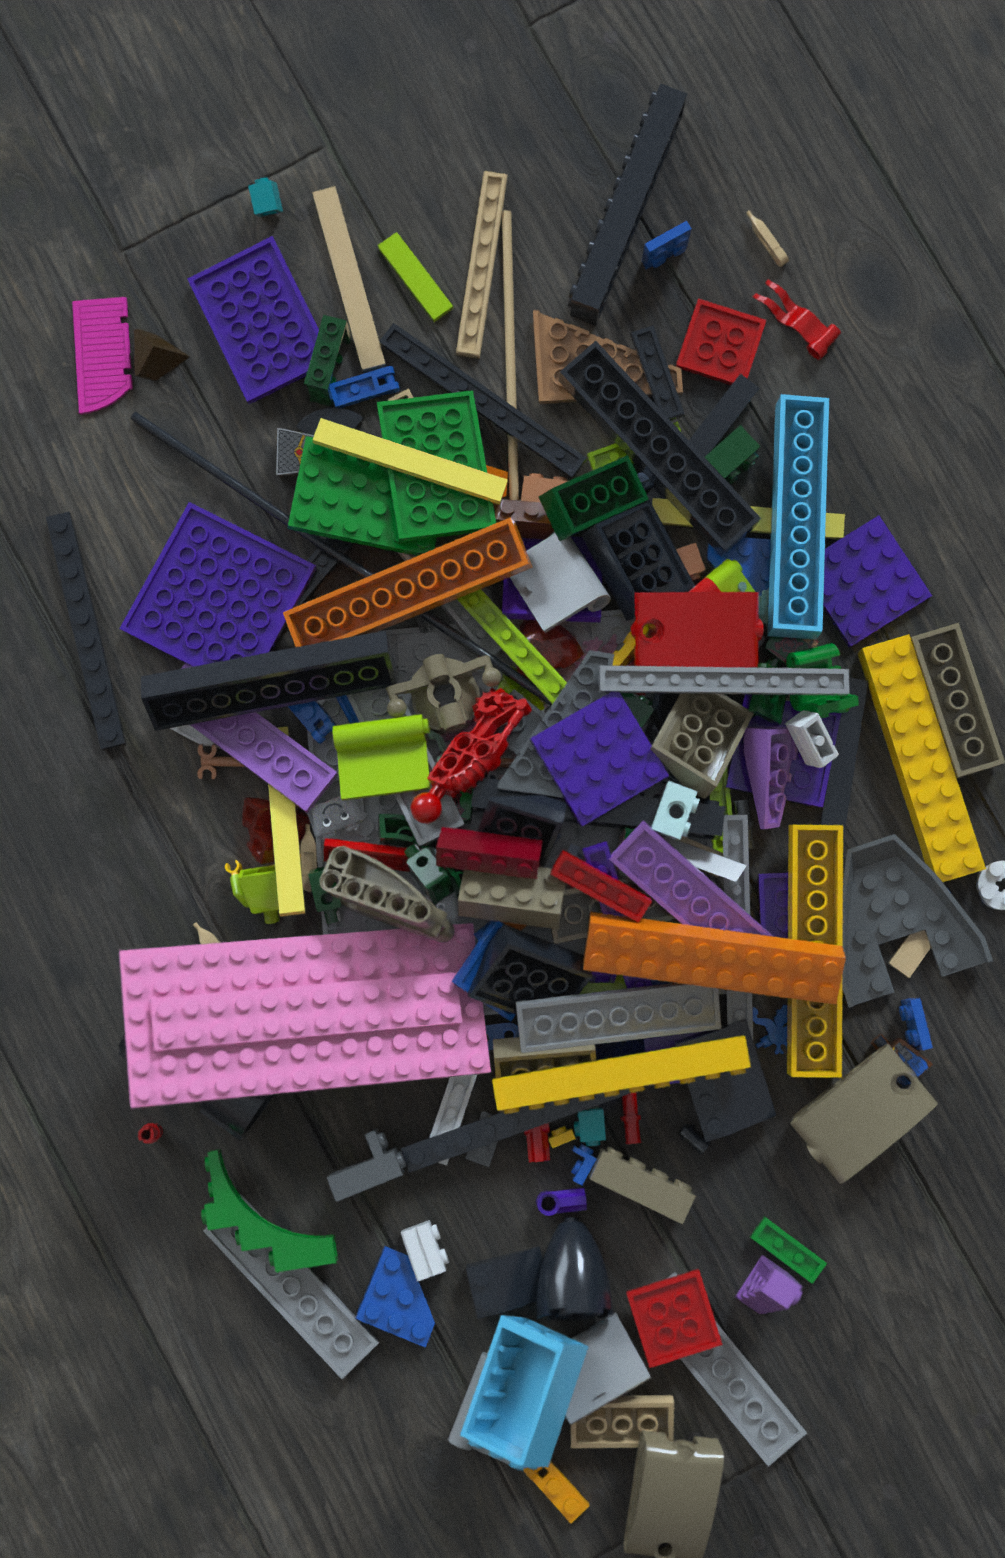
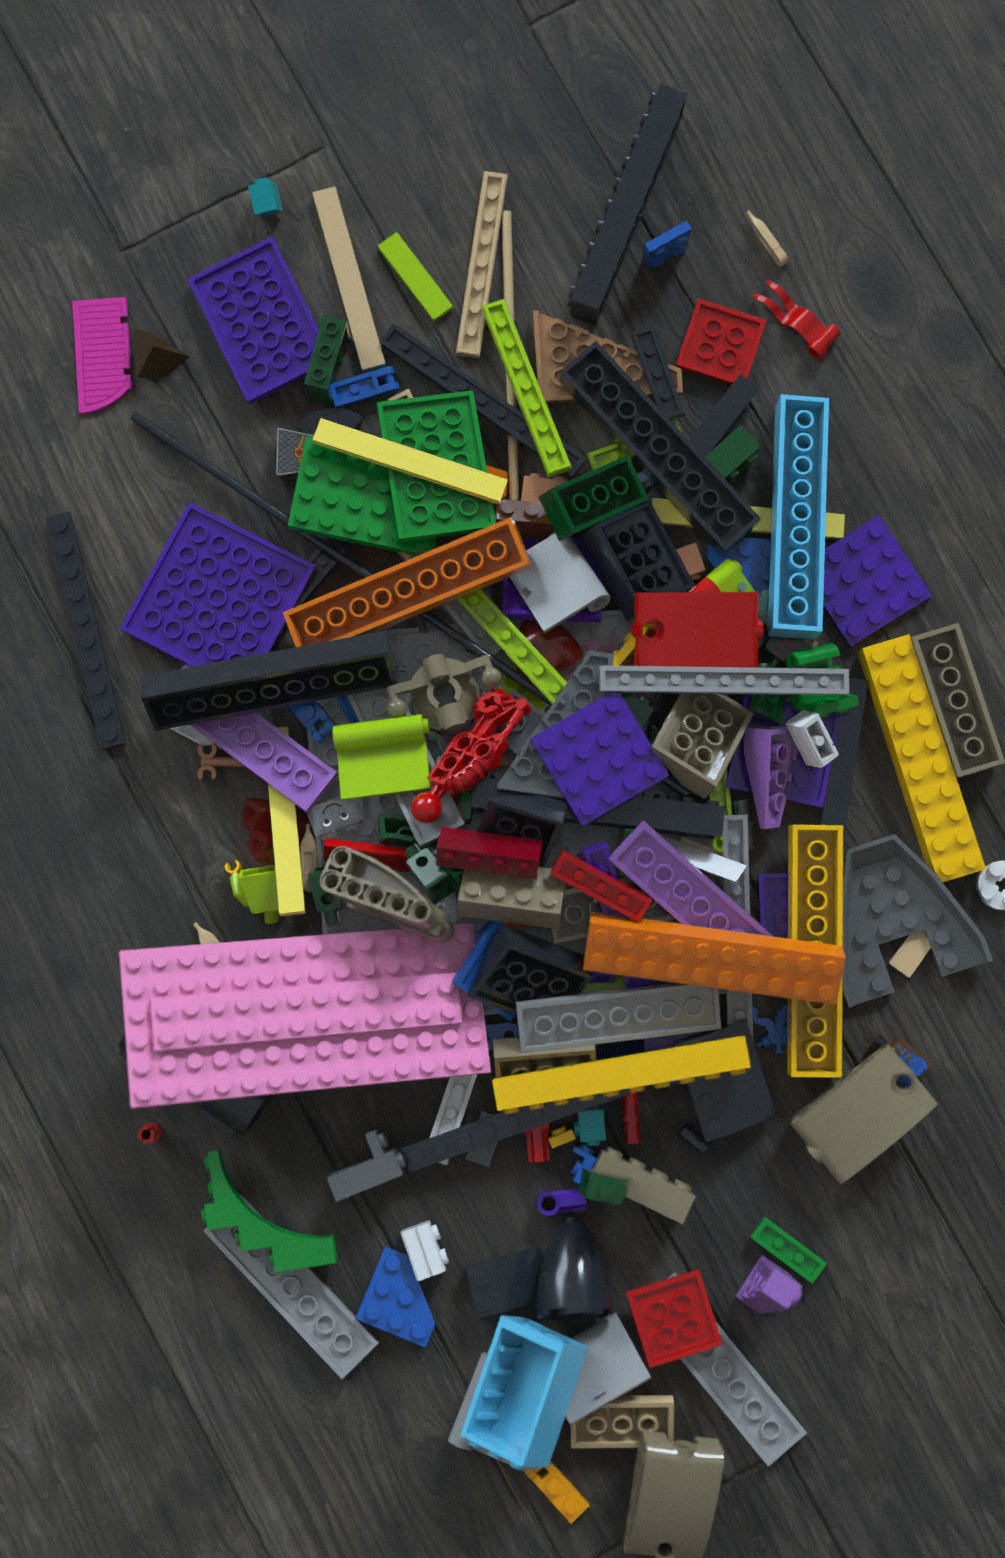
light aqua brick [651,781,699,841] -> none
blue plate [899,998,933,1050] -> none
none -> lime tile [482,299,572,478]
none -> dark green torso [578,1167,631,1205]

